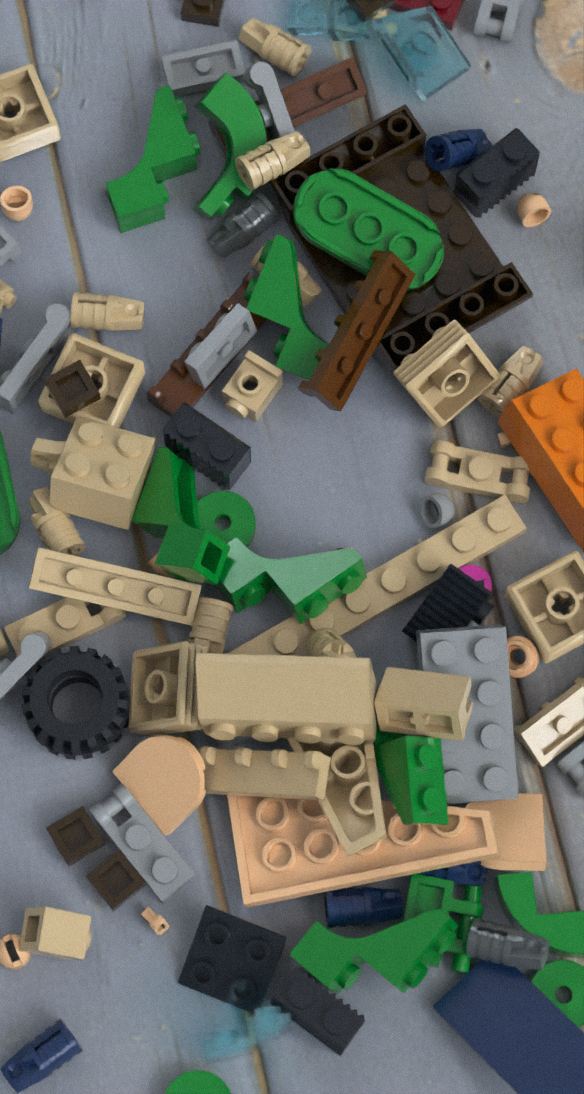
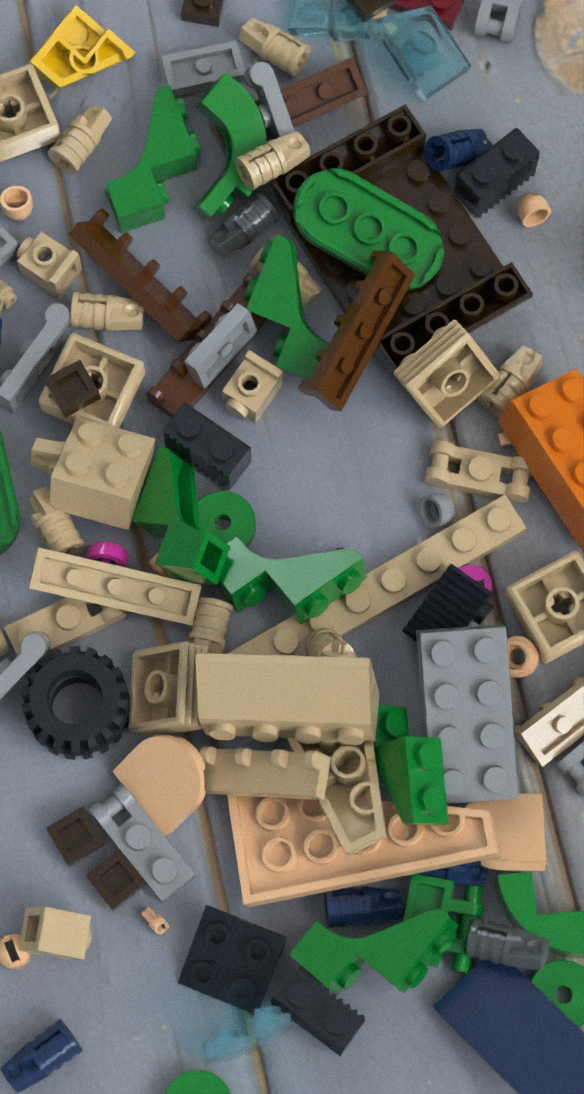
tan hinge [374,667,473,741] -> none
none -> tan brick [17,232,82,299]
none -> yellow slope [26,5,135,89]
none -> tan hinge [48,106,112,175]
none -> reddish brown hinge [69,208,212,343]
none -> dark pink tile [86,541,128,568]

